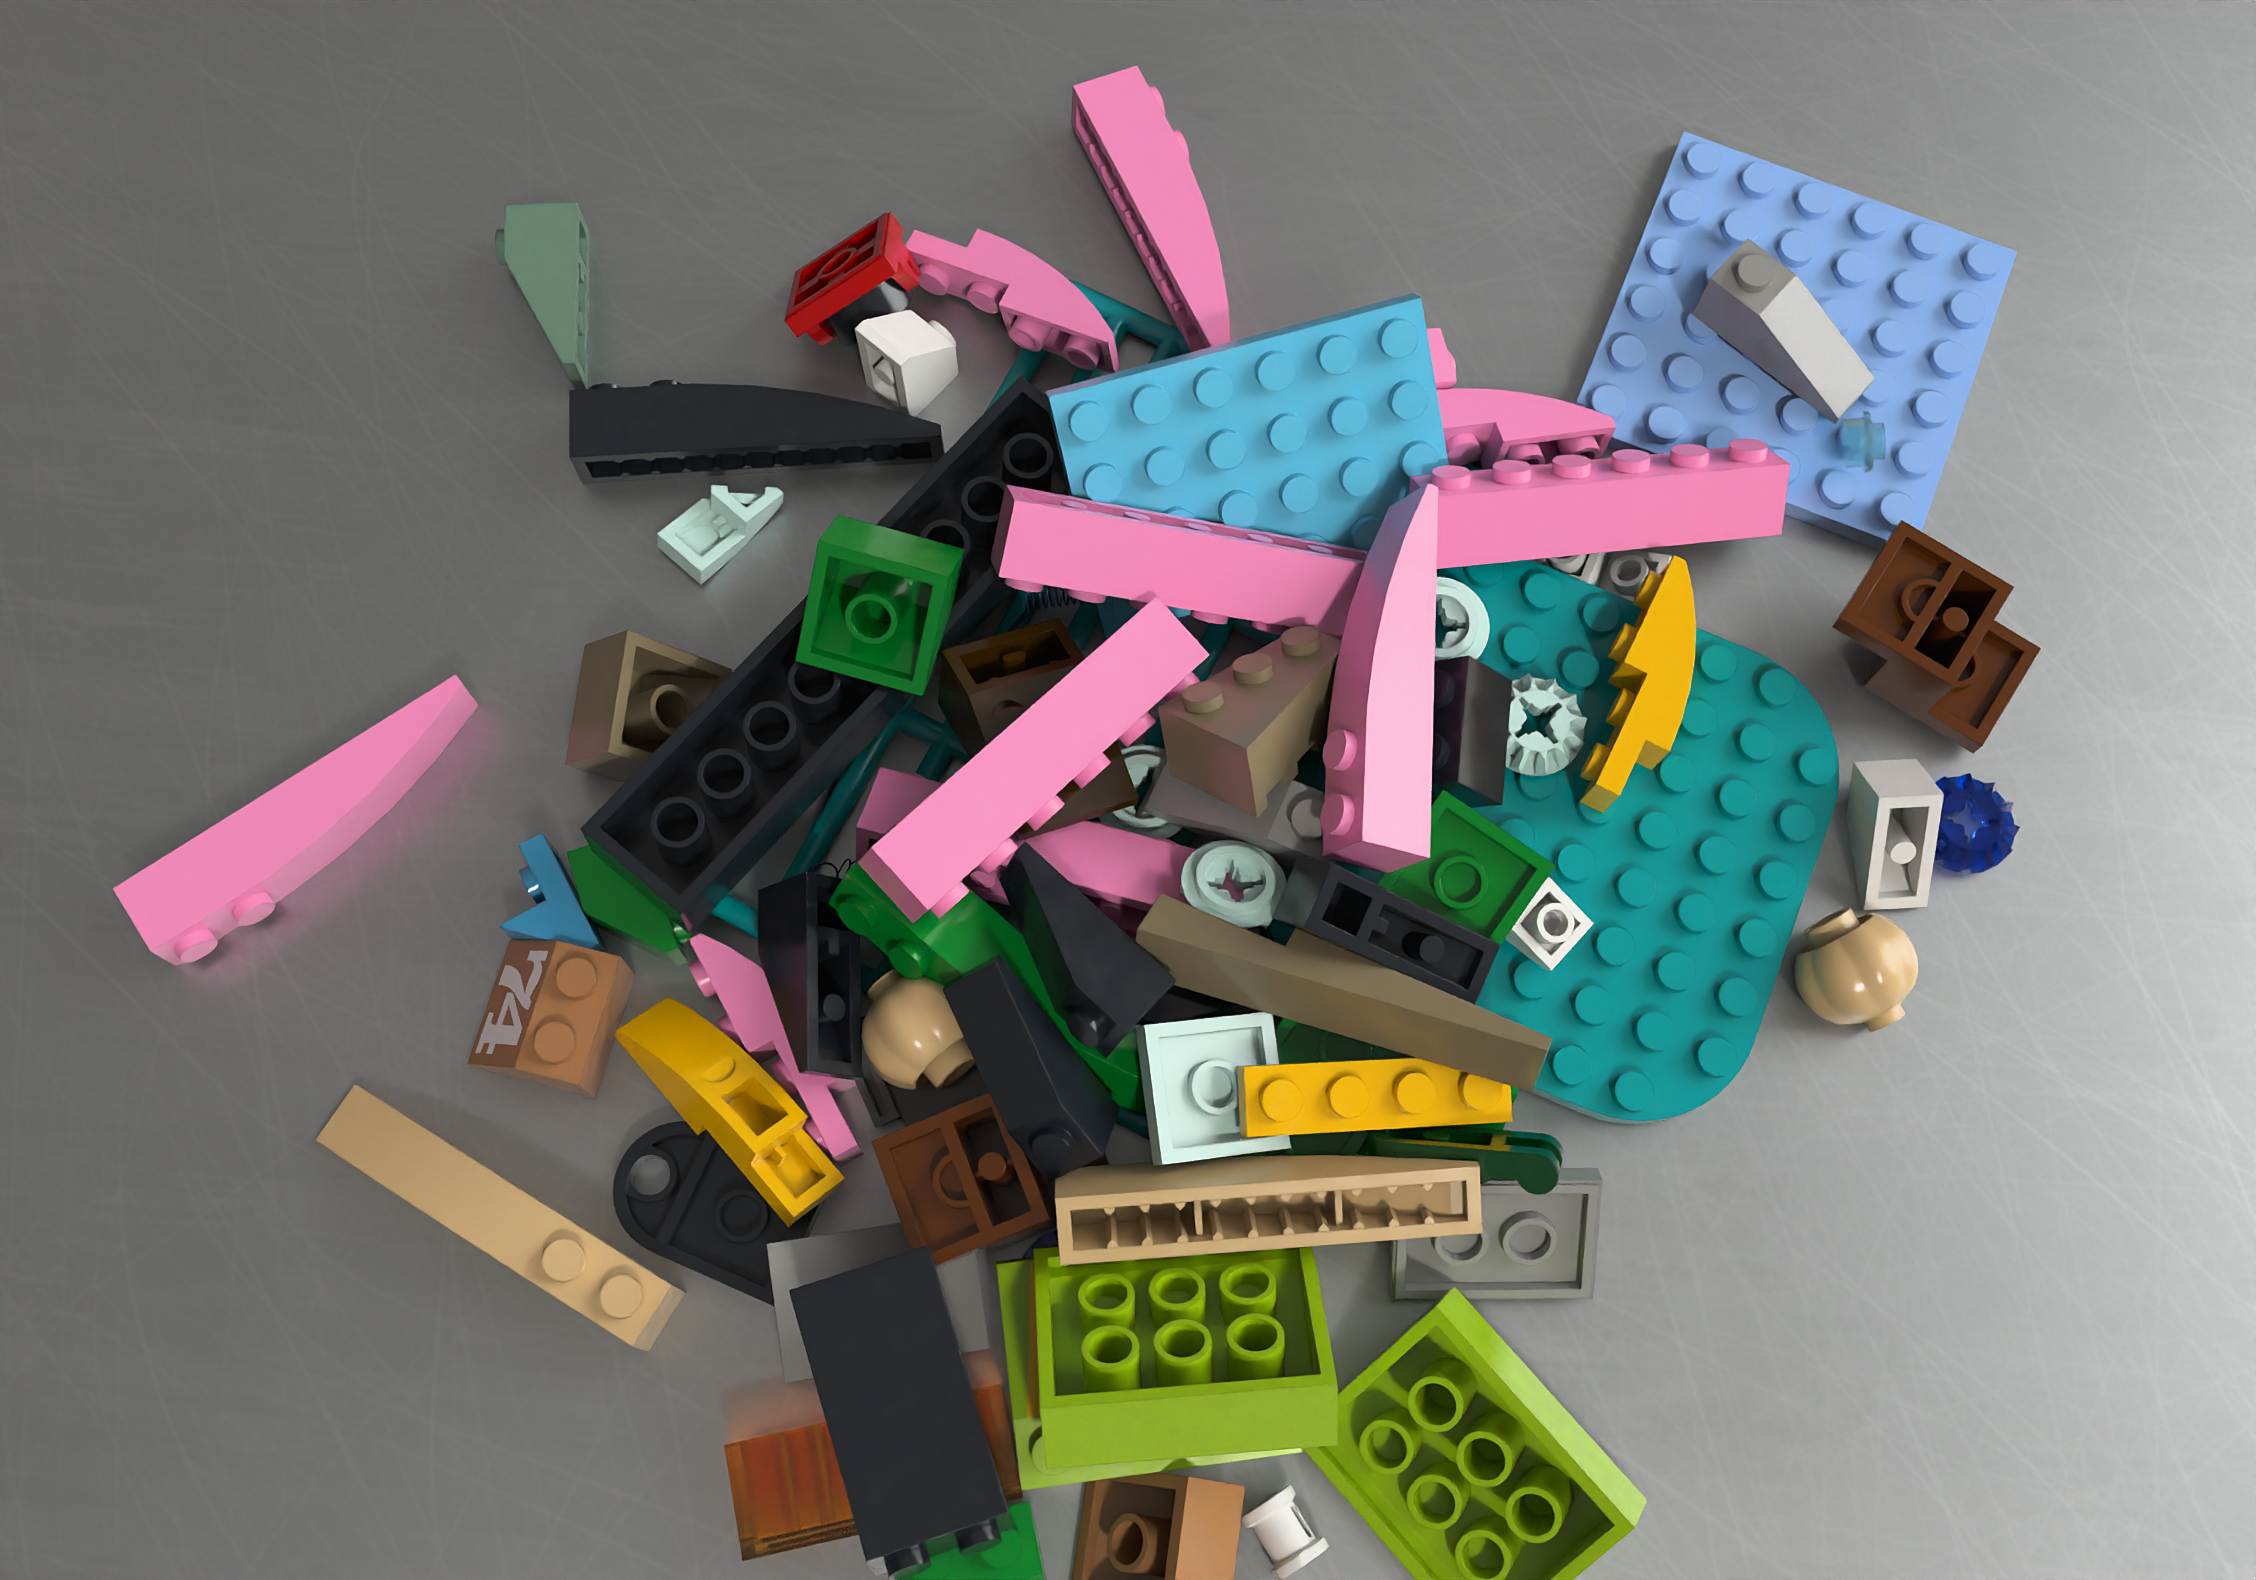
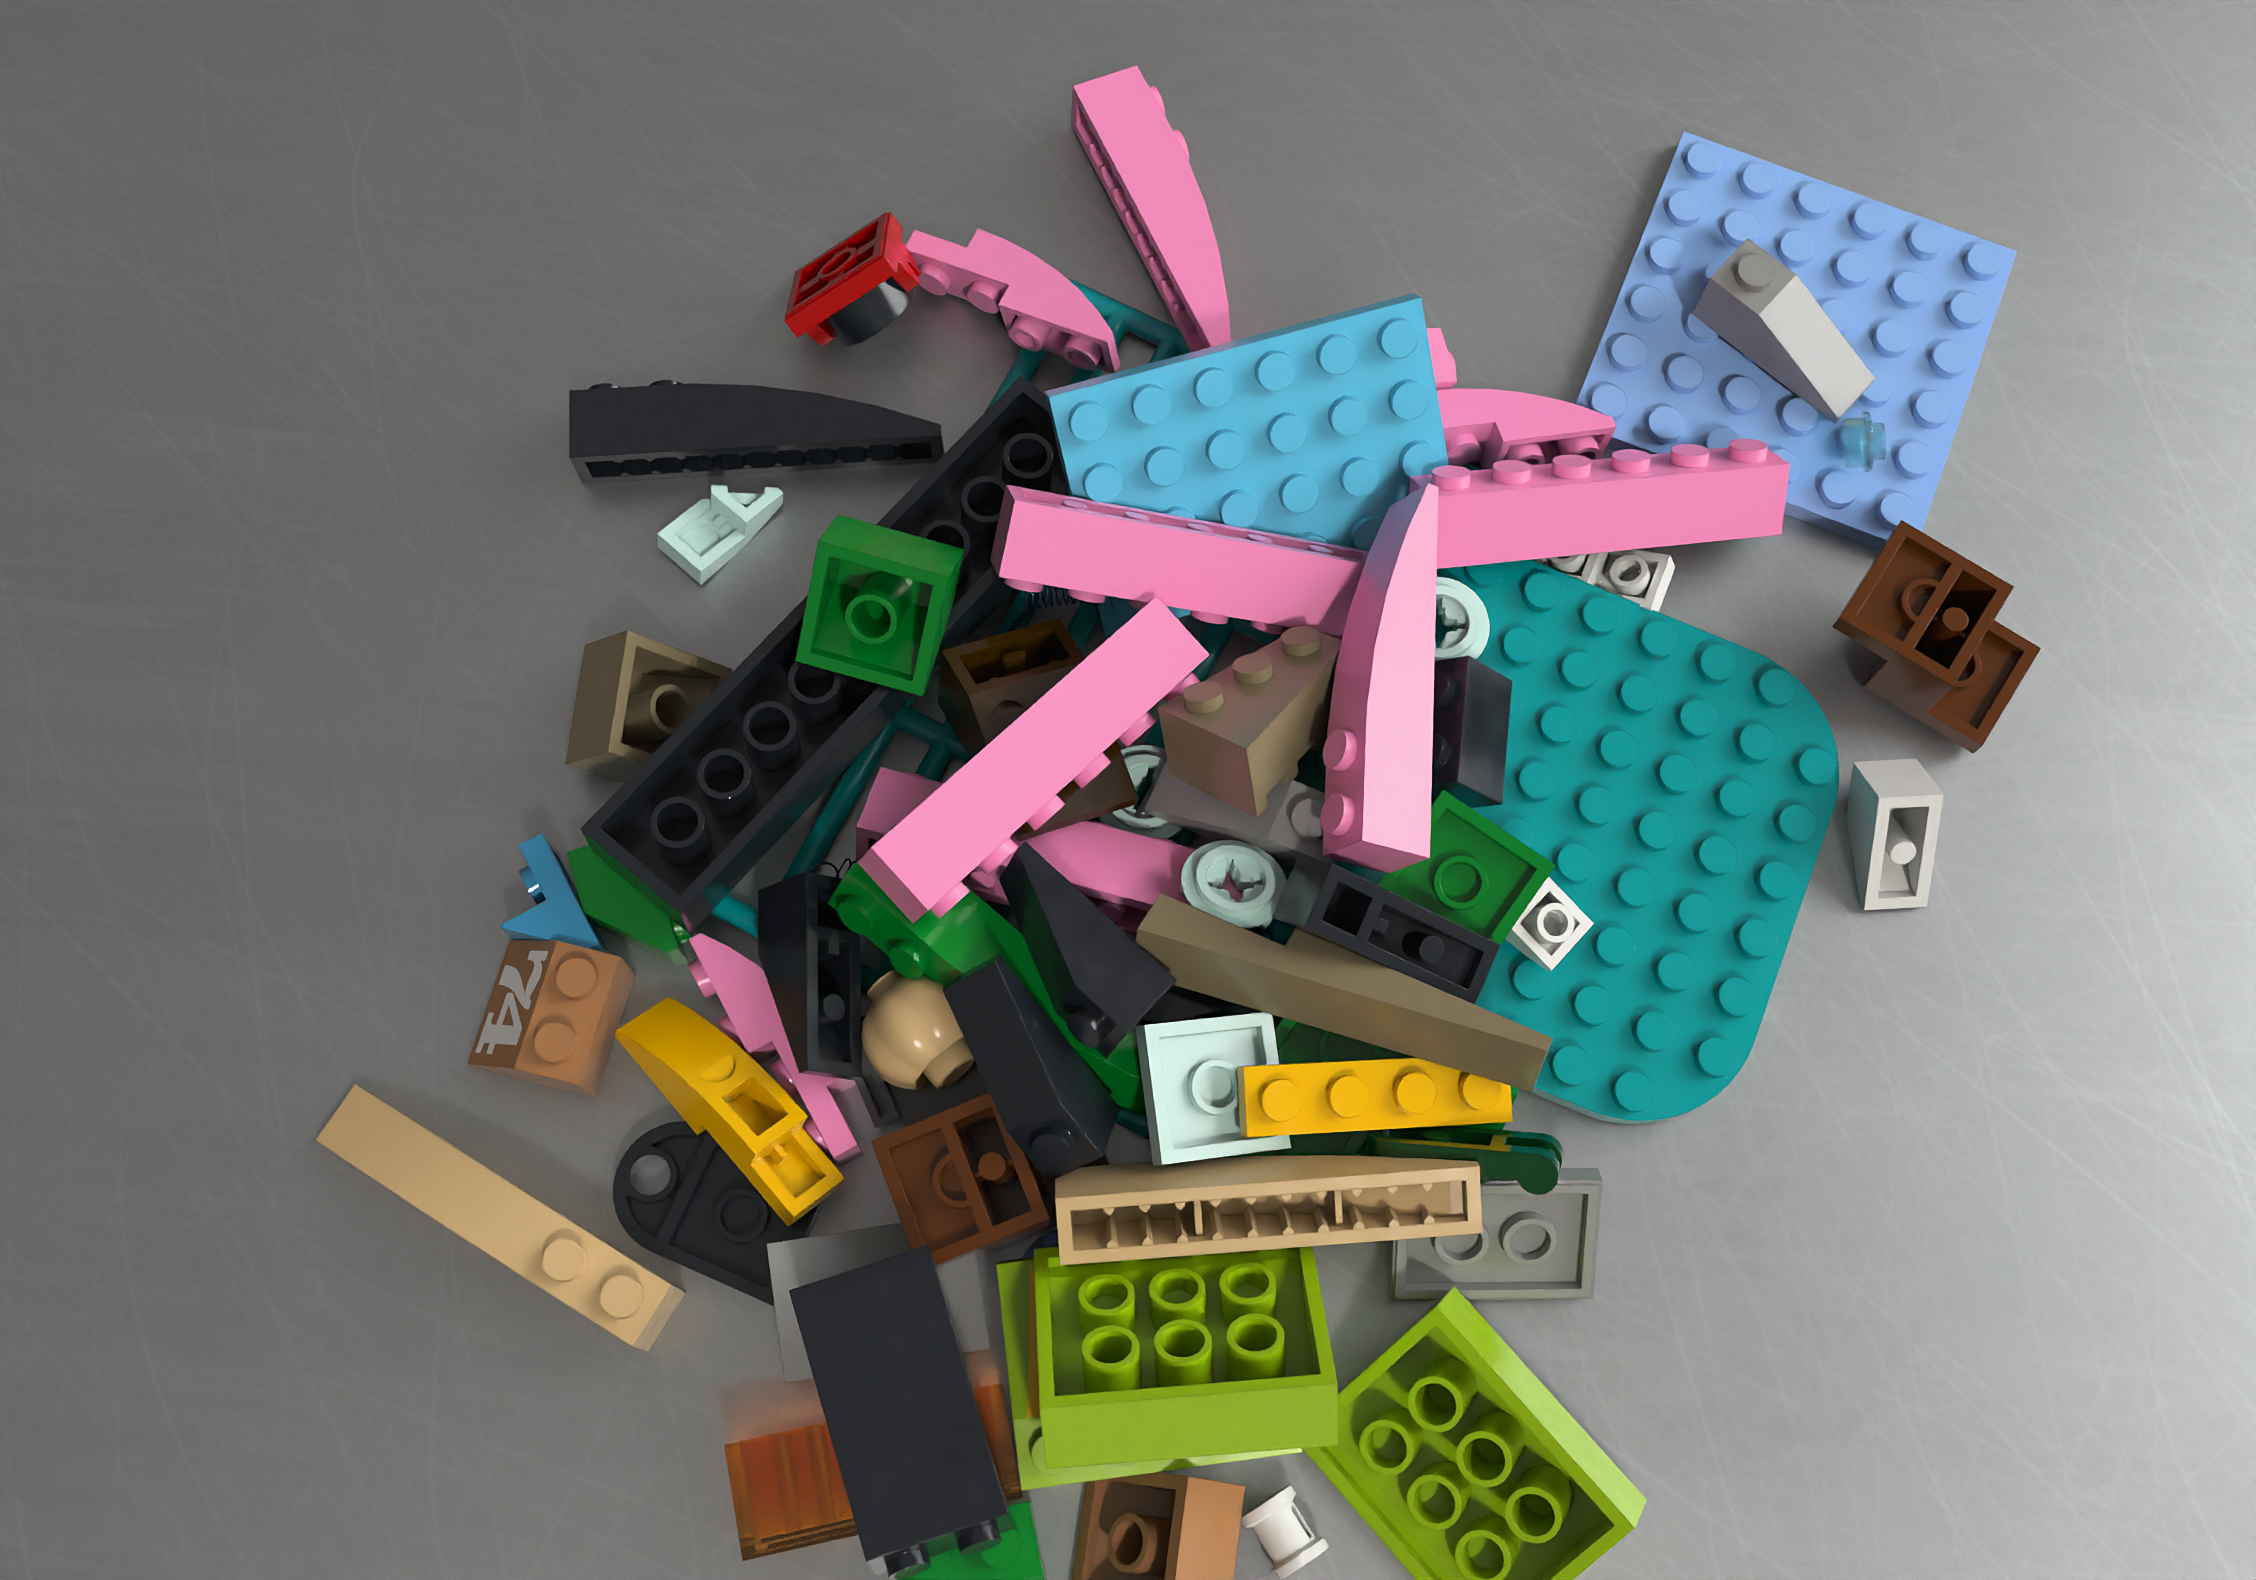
bright pink slope [113,674,479,966] -> none
sand green slope [495,202,590,390] -> none
white slope [855,309,959,417] -> none
light aqua gear [1506,674,1587,776] -> none
yellow slope [1580,555,1696,813] -> none
tan plant [1794,907,1919,1032] -> none
clear blue gear [1934,773,2020,874] -> none

